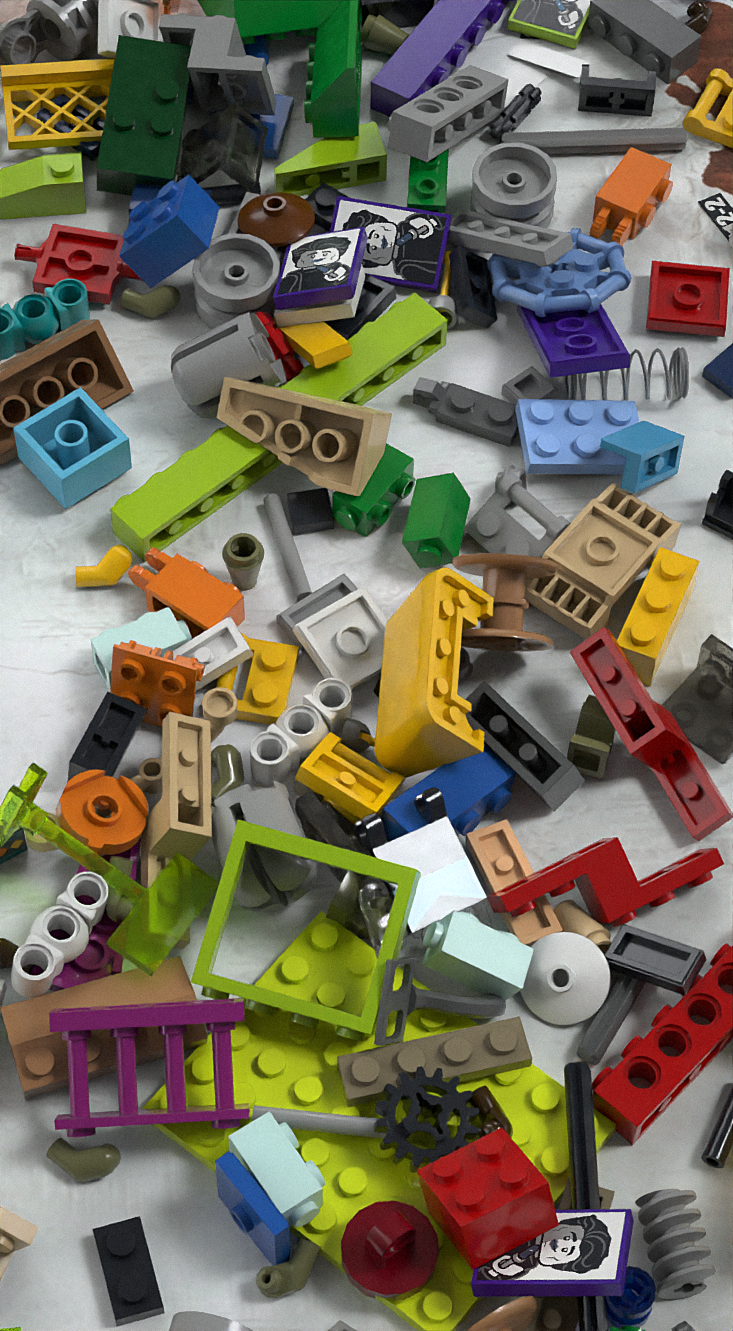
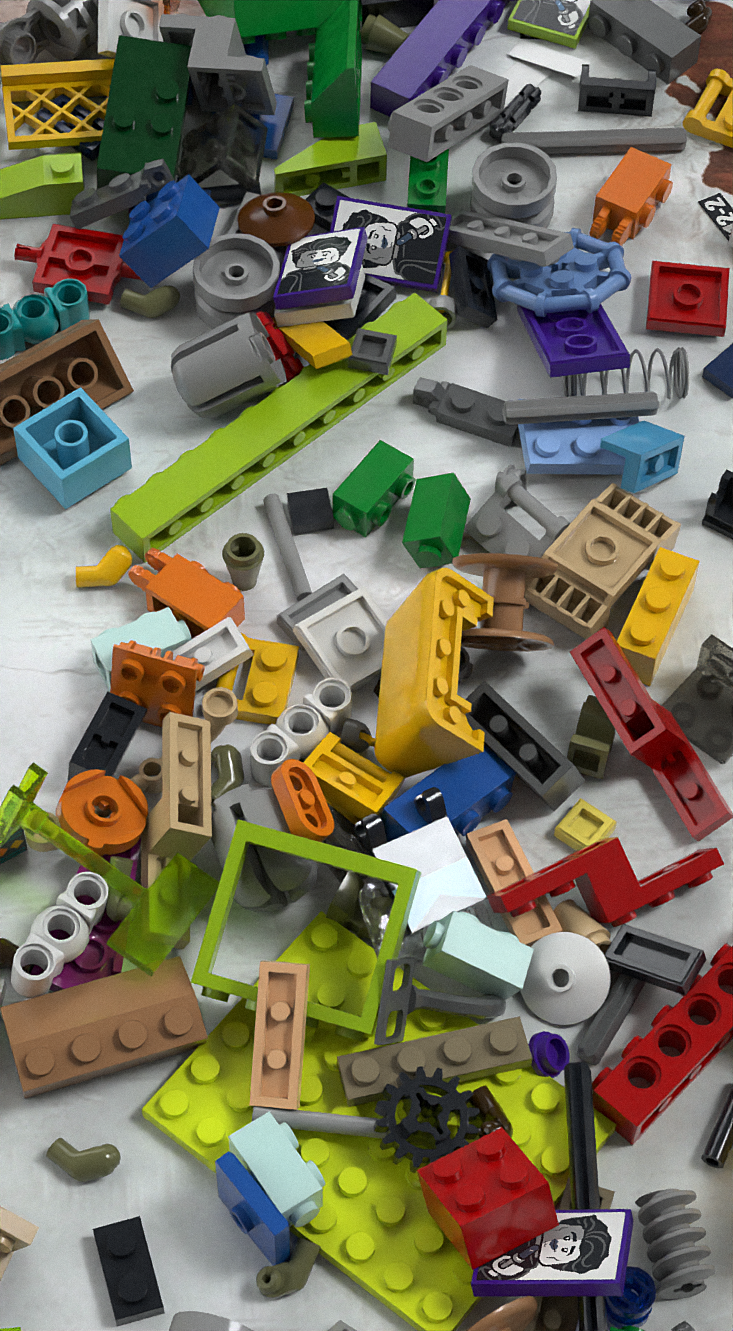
magenta fence [49,998,250,1137] -> none
tan wedge [216,377,392,496] -> none
dark red tile [341,1201,439,1301] -> none
light grey tile [501,366,558,404] -> none
none -> dark grey hinge [70,159,173,229]
none -> light nougat plate [249,960,310,1110]
none -> orange plate [271,759,334,842]
none -> dark grey tile [348,328,397,375]
none -> light grey axle [502,391,660,425]
none -> dark purple plate [528,1031,570,1078]
none -> light yellow tile [554,798,617,851]

